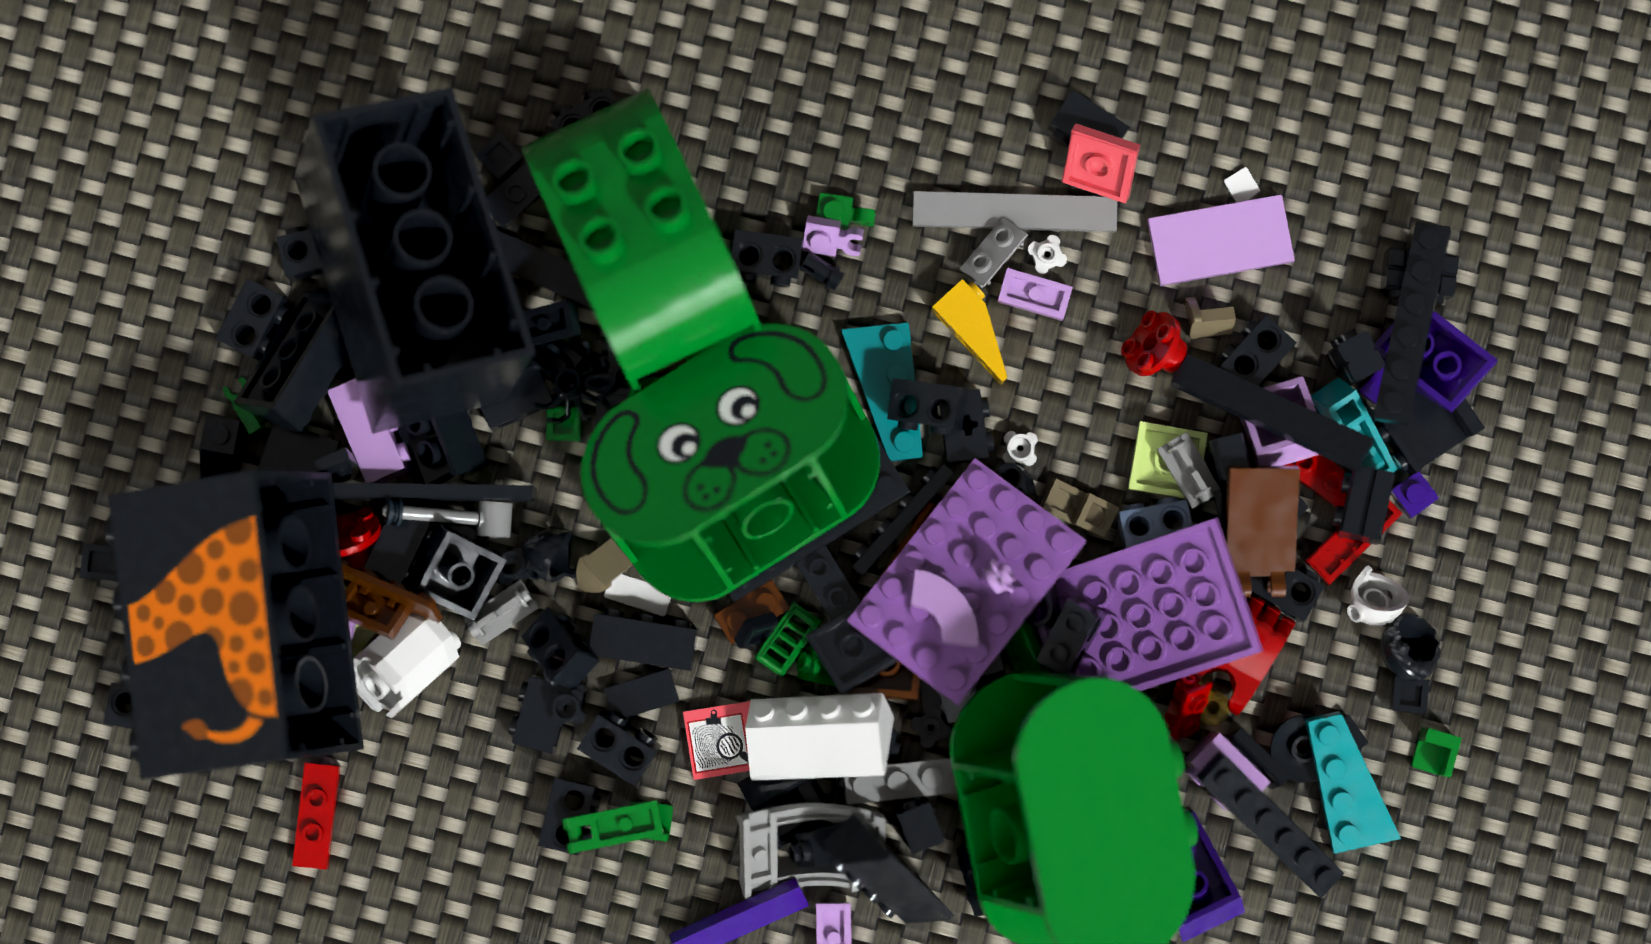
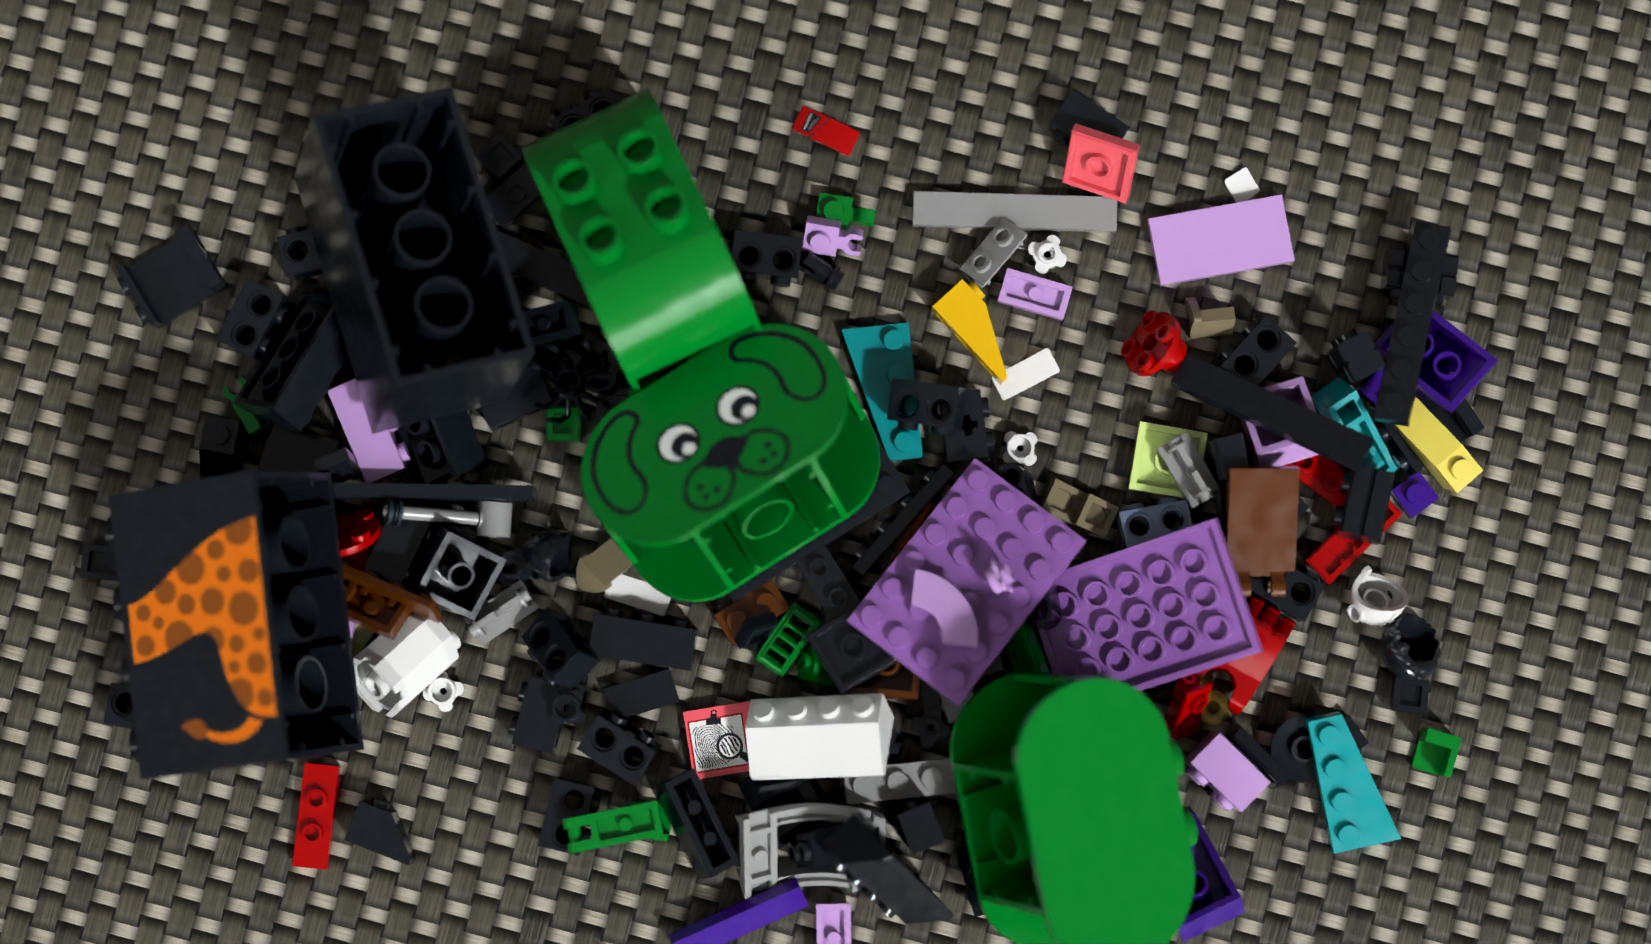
black brick [1036,596,1107,675] -> none
black plate [1195,751,1344,898] -> none
none -> black panel [116,224,229,329]
none -> black slope [344,796,416,865]
none -> white plate [423,671,464,712]
none -> black brick [653,768,740,880]
none -> red sticker [792,106,860,156]
none -> white sticker [992,348,1060,400]
none -> light yellow slope [1392,397,1483,493]

